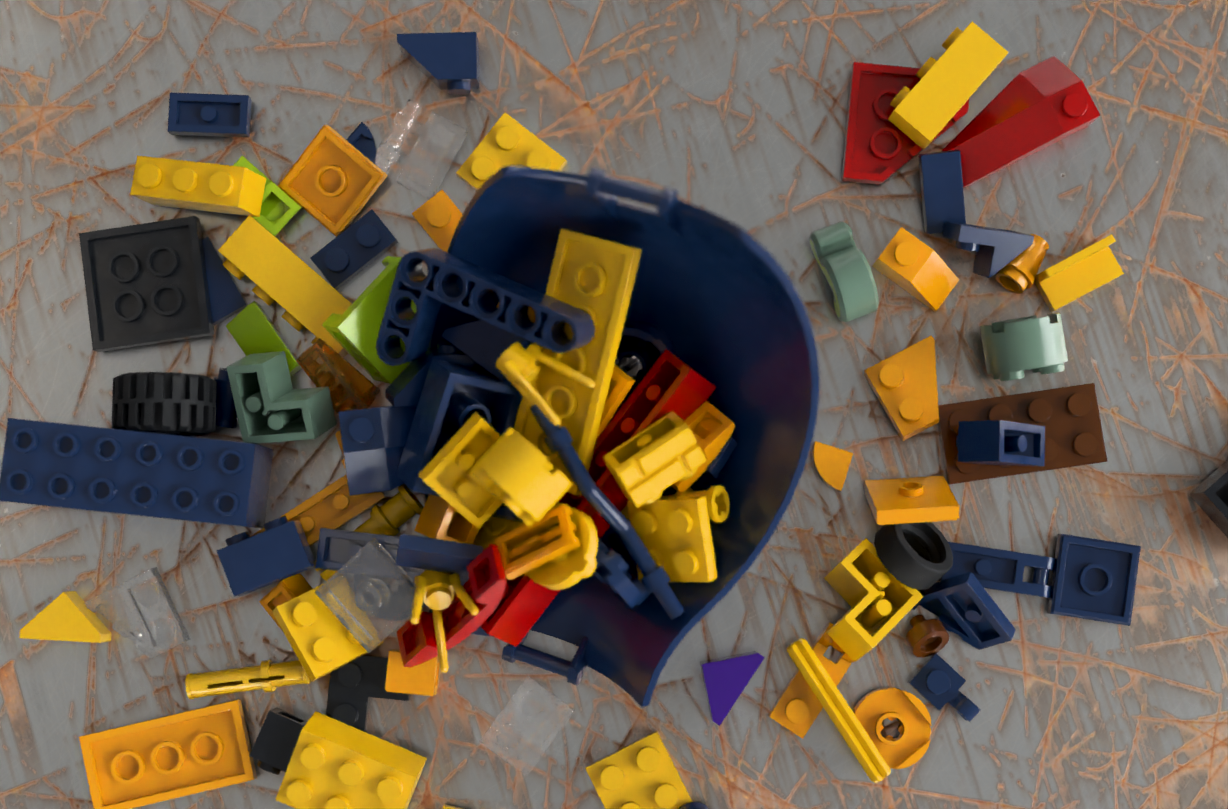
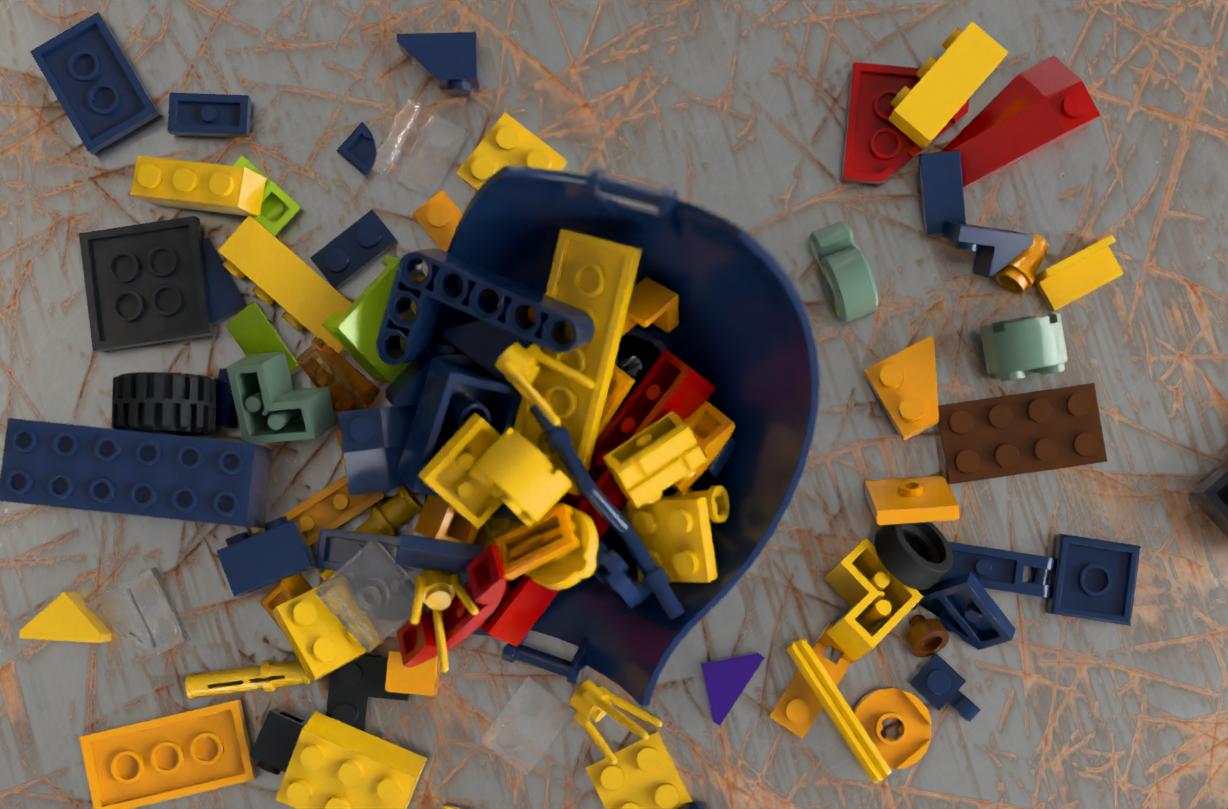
light orange plate [278,125,388,237] -> none
light orange tile [812,441,853,491] -> none
light orange slope [872,227,959,312] -> none
dark blue slope [956,420,1045,466] -> none
none -> dark blue plate [30,12,160,154]
none -> yellow plant [569,680,662,764]
none -> light orange panel [622,276,679,335]

